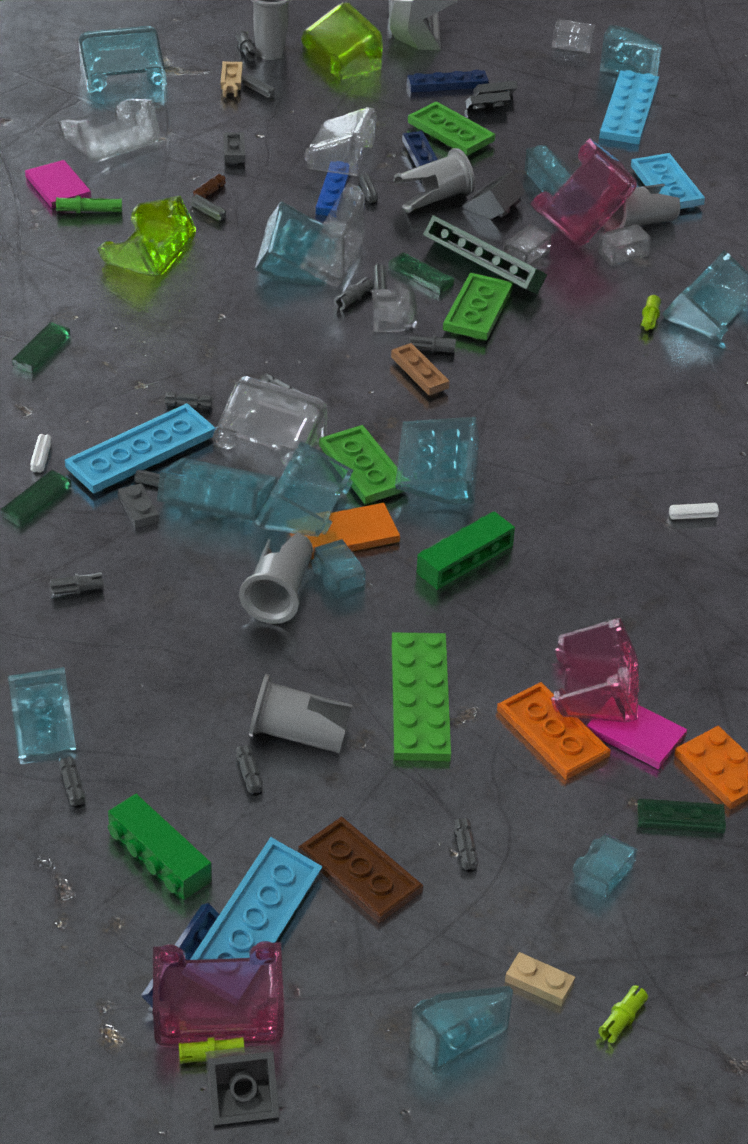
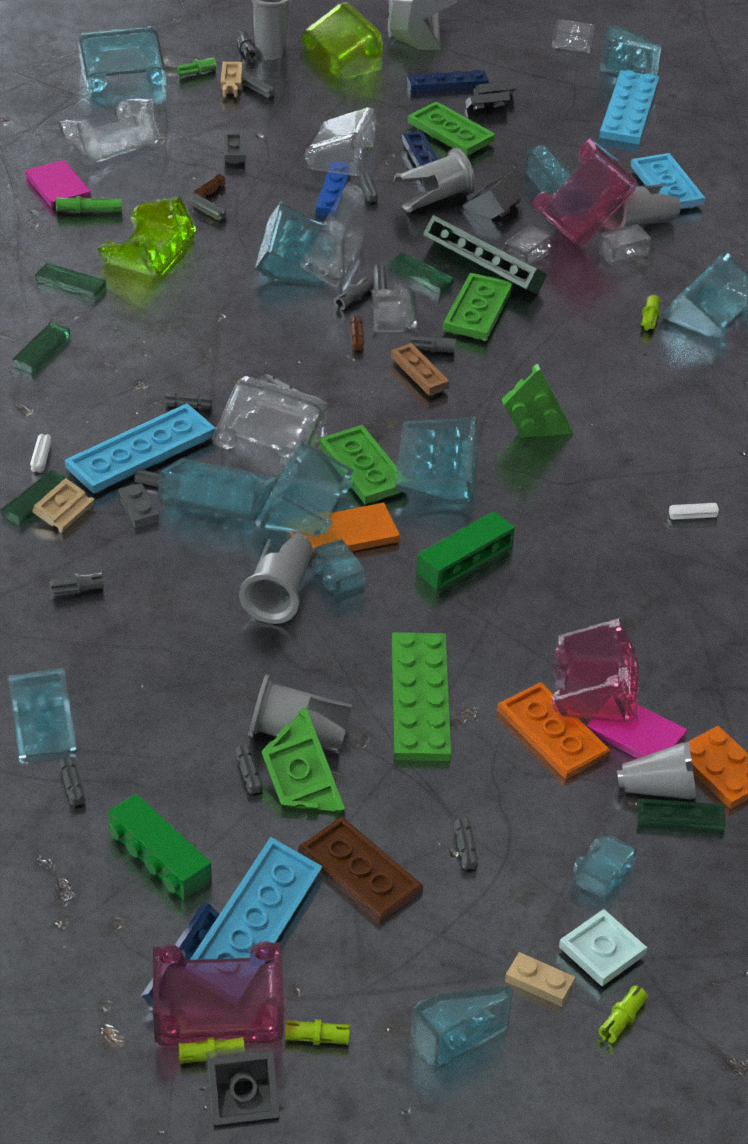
none -> tan plate [33,478,94,533]
none -> clear green tile [35,263,106,299]
none -> bright green axle [177,57,217,77]
none -> bright green wing [261,707,345,813]
none -> lime pin [285,1019,350,1046]
none -> reddish brown axle [350,316,364,351]
none -> bright green wing [502,364,574,438]
none -> light aqua plate [559,909,647,986]
none -> light grey cone [617,742,697,799]

